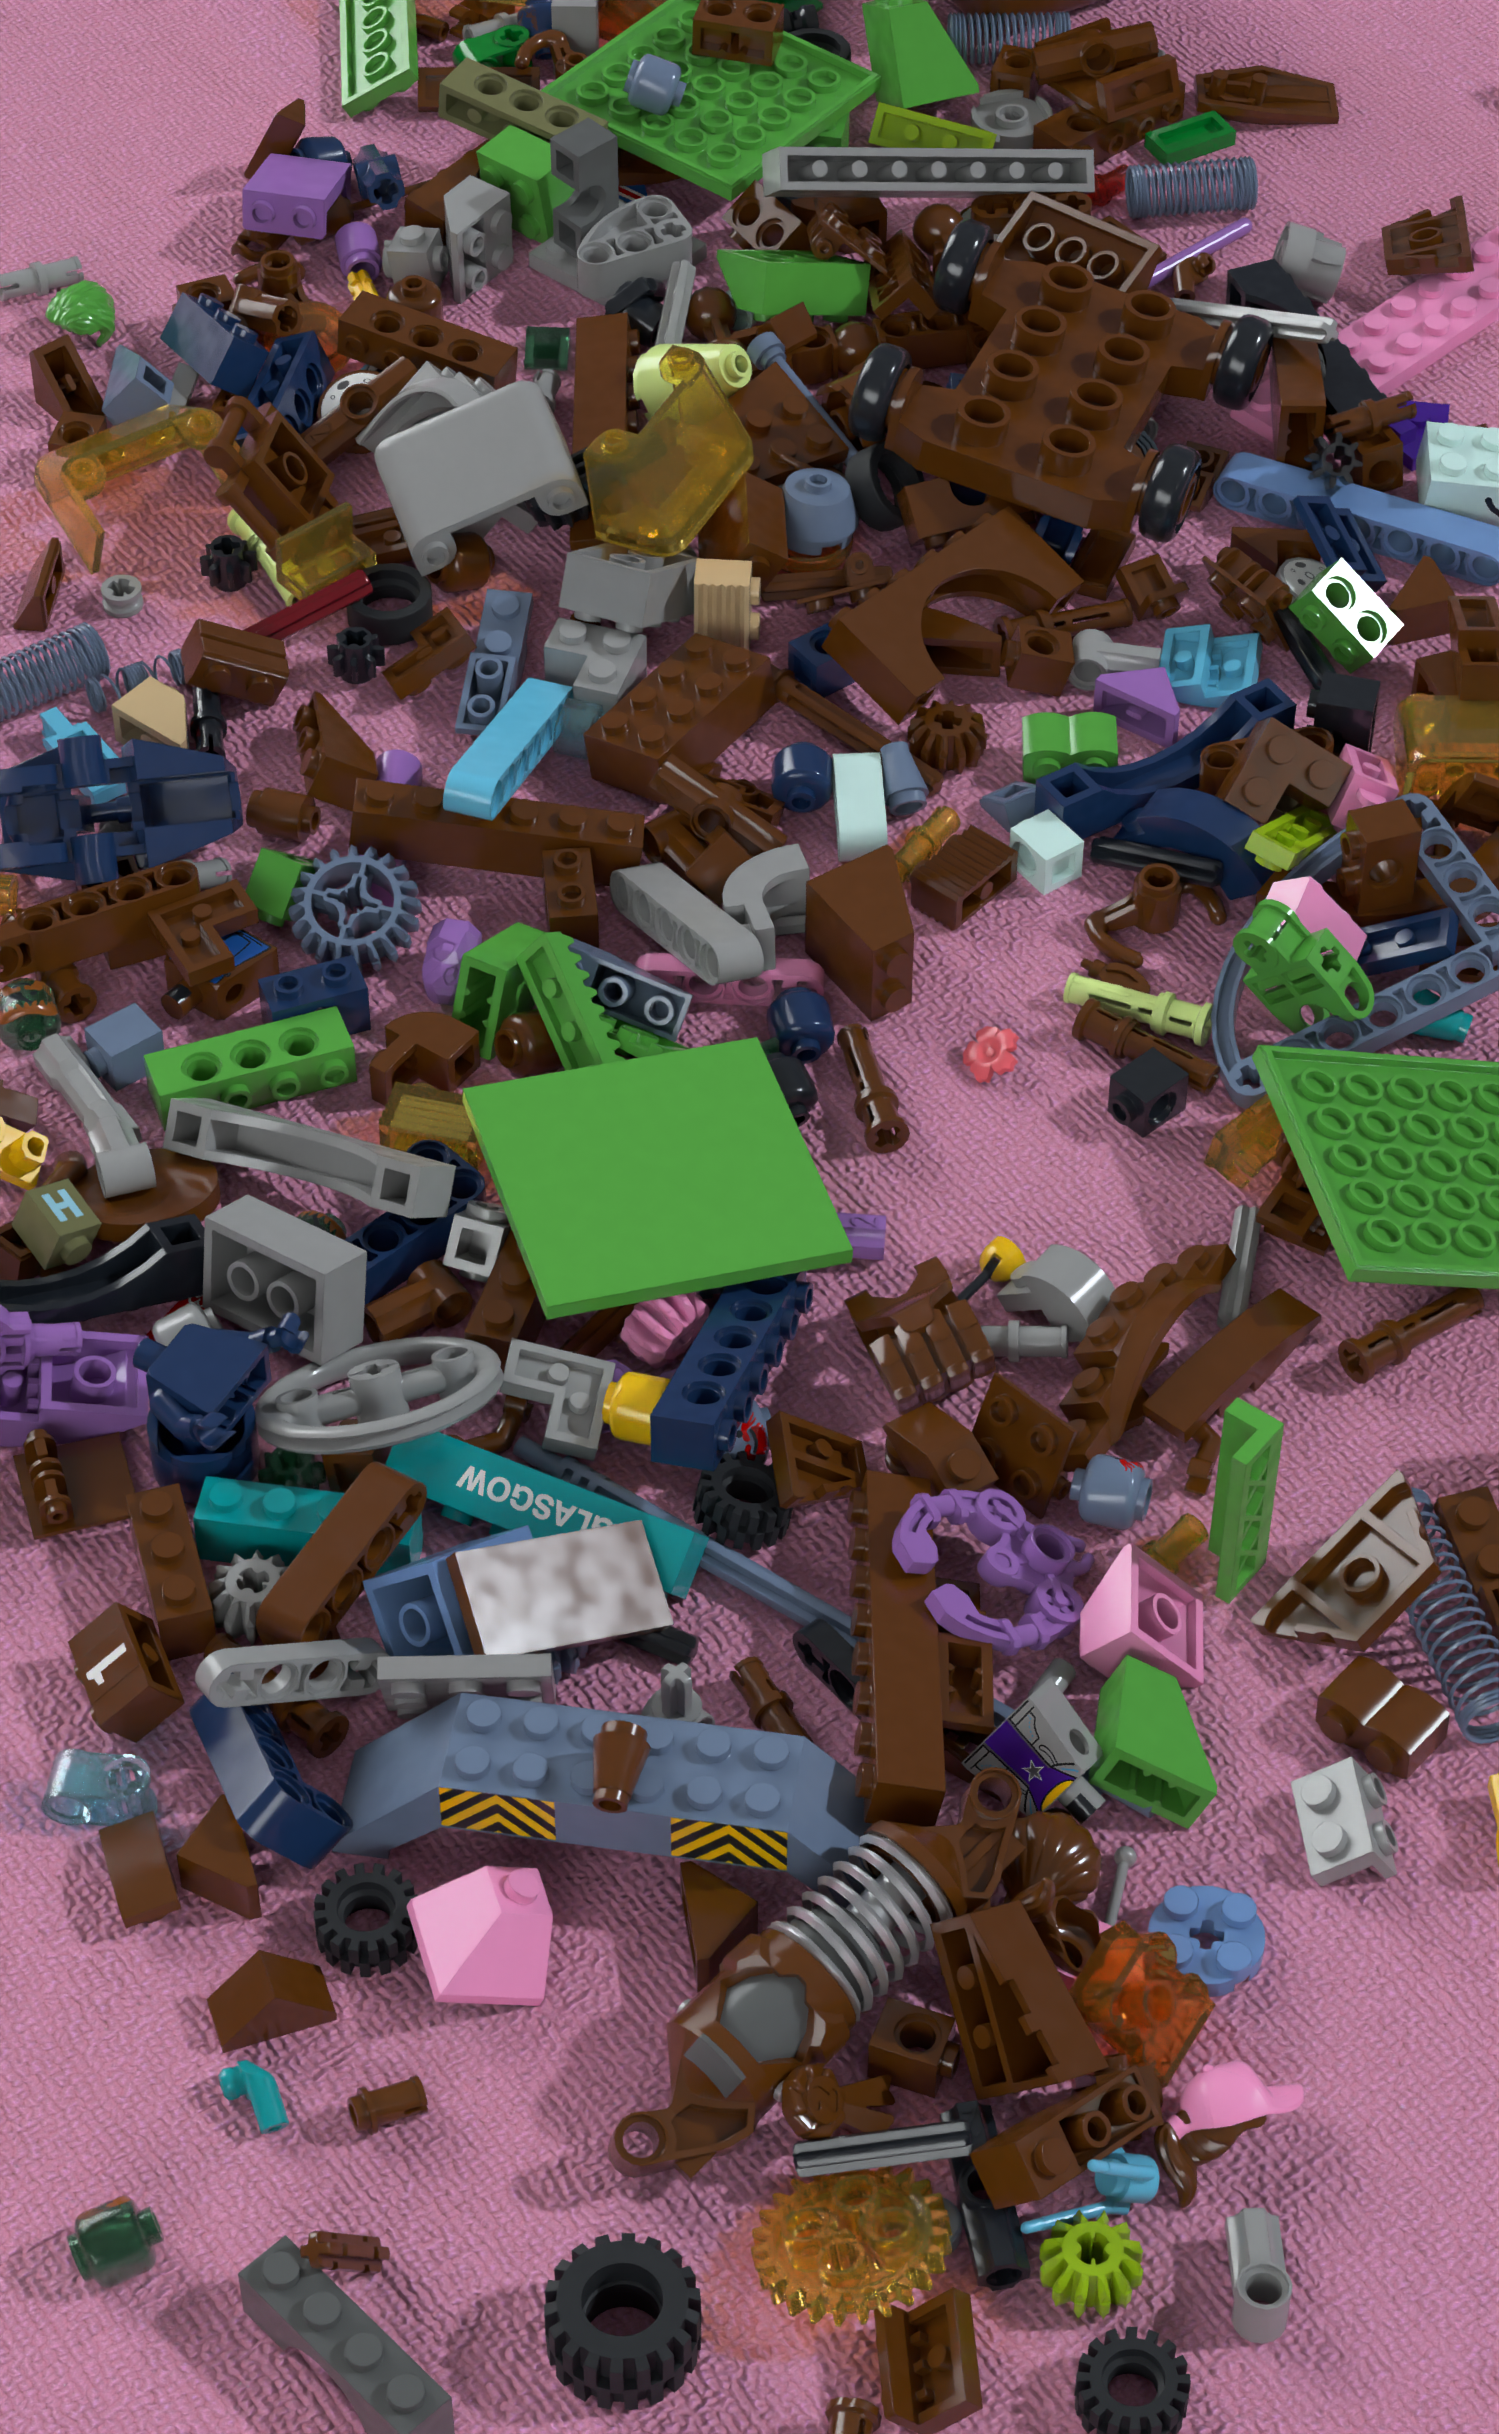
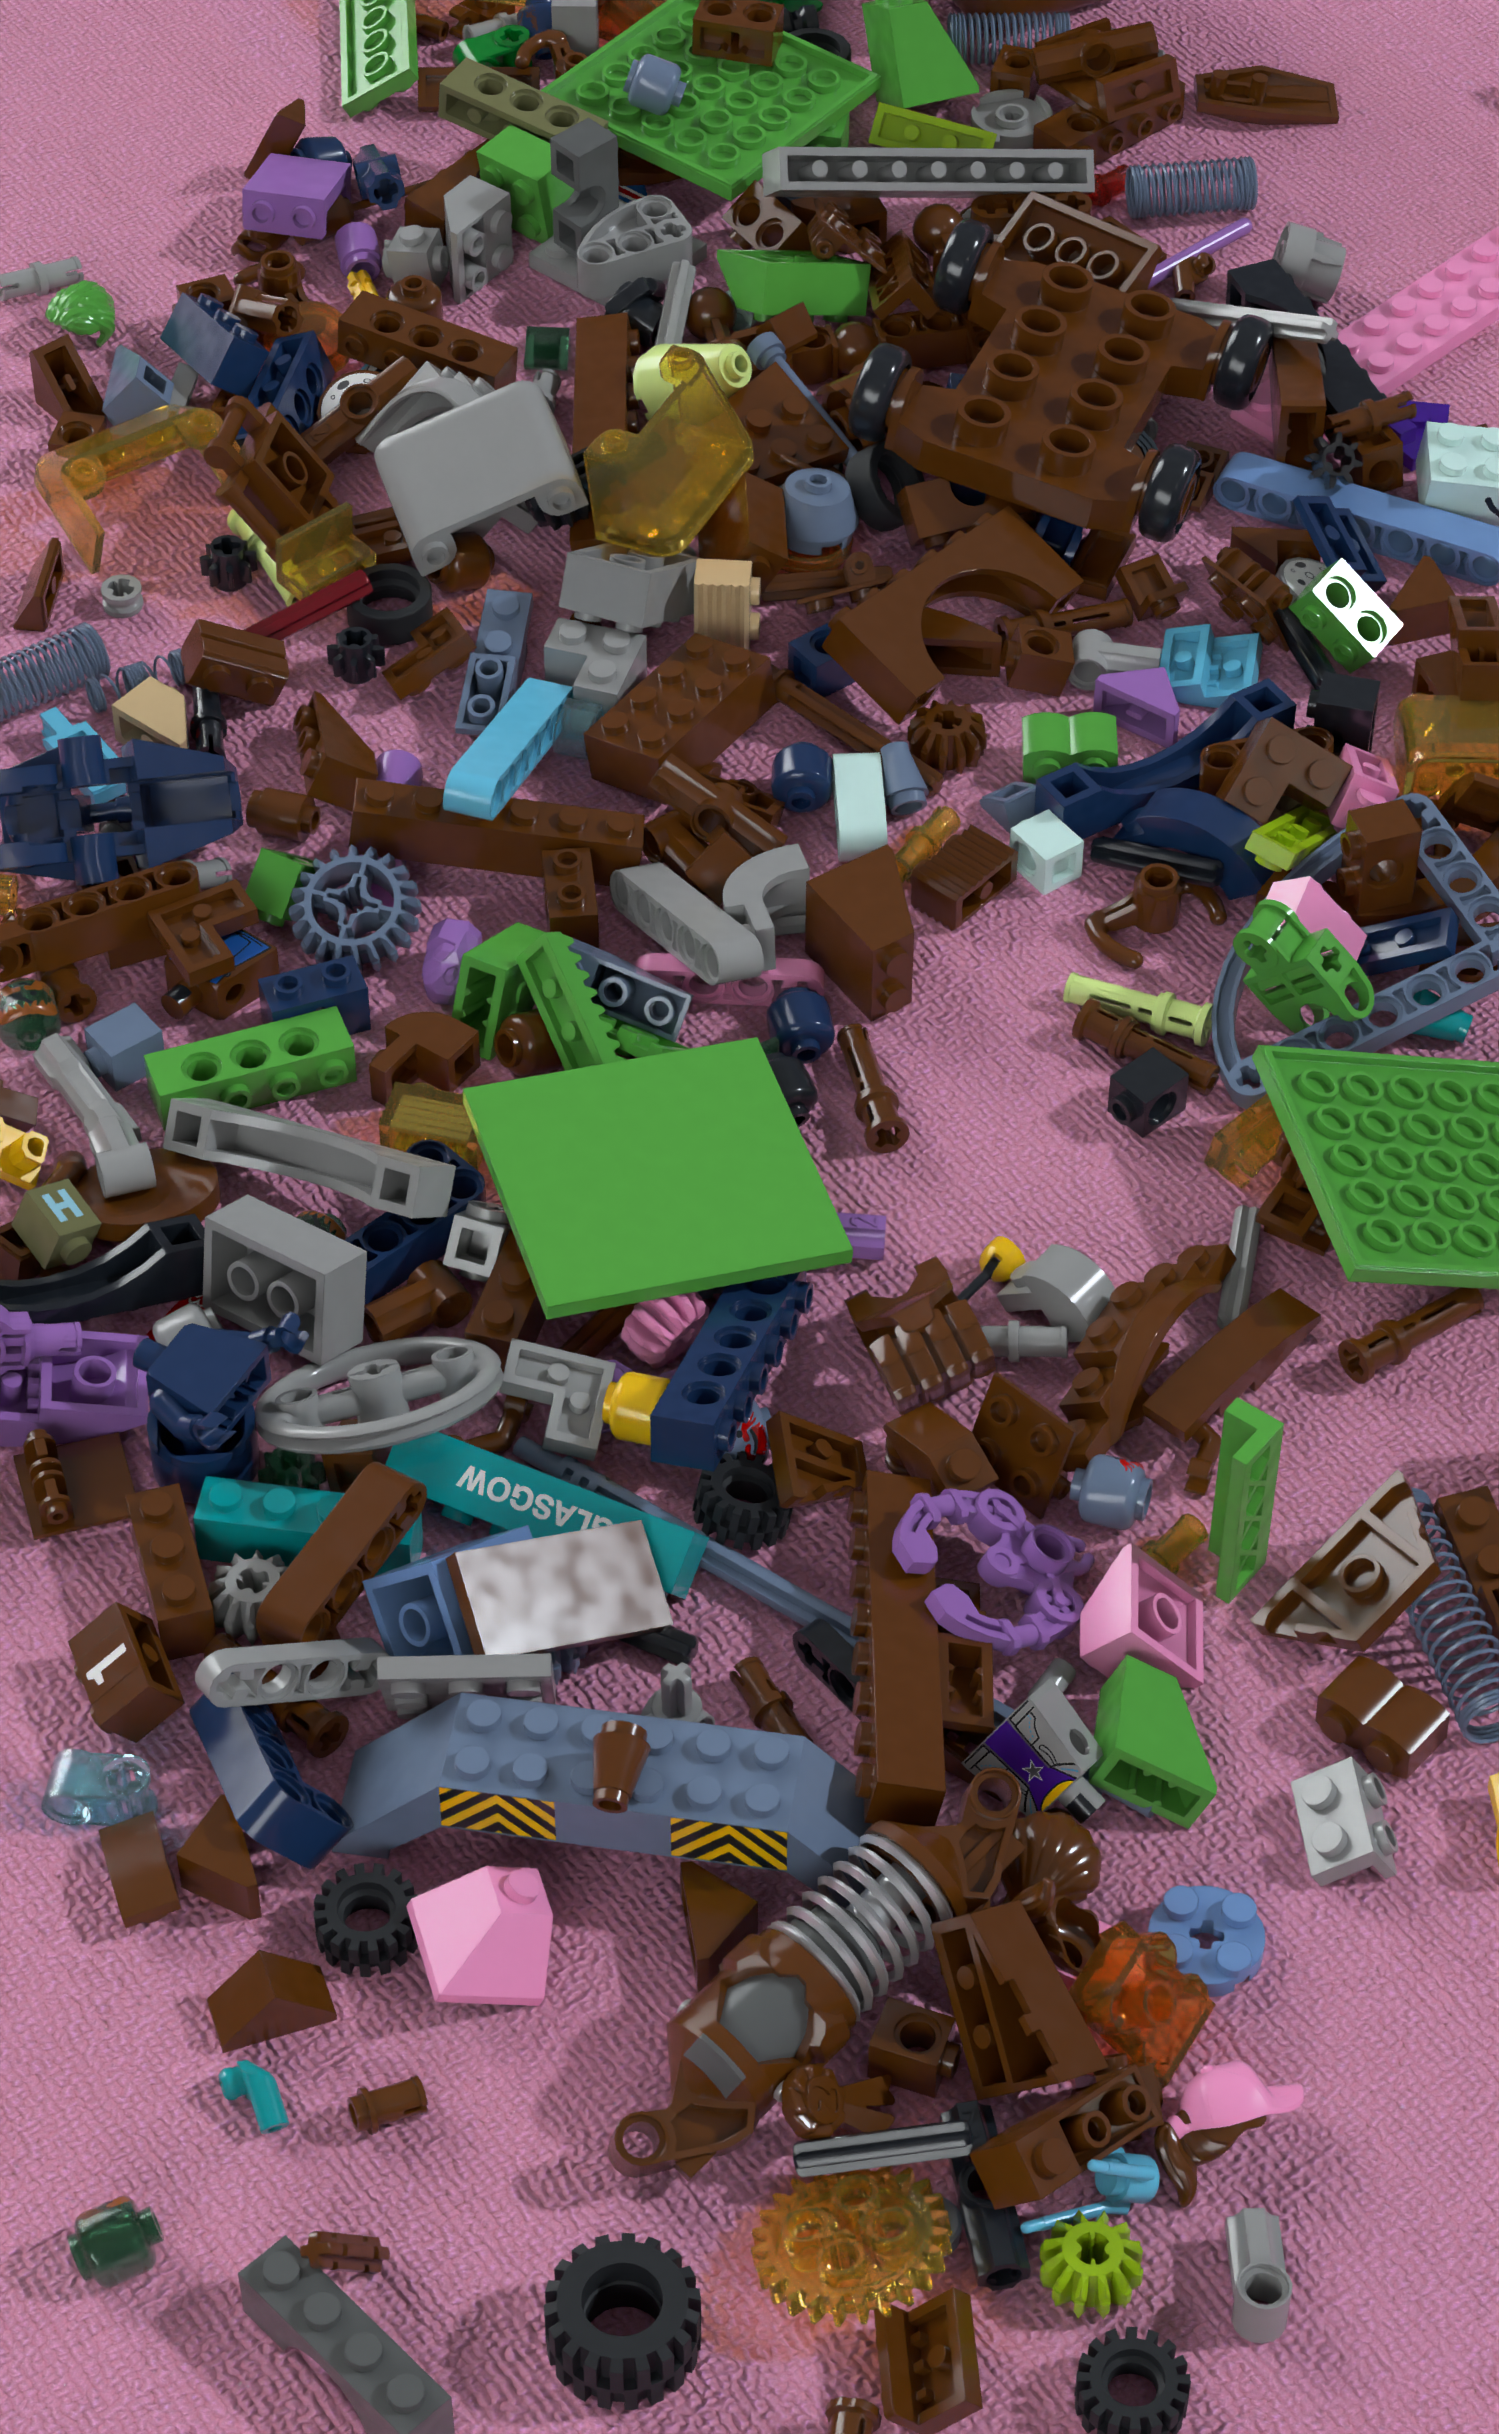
coral plant [963,1026,1019,1083] -> none
reddish brown piece [1080,958,1150,994] -> none
light grey hinge [1104,1846,1137,1927] -> none
green tile [1144,110,1236,168] -> none
reddish brown wing [1381,195,1474,276] -> none

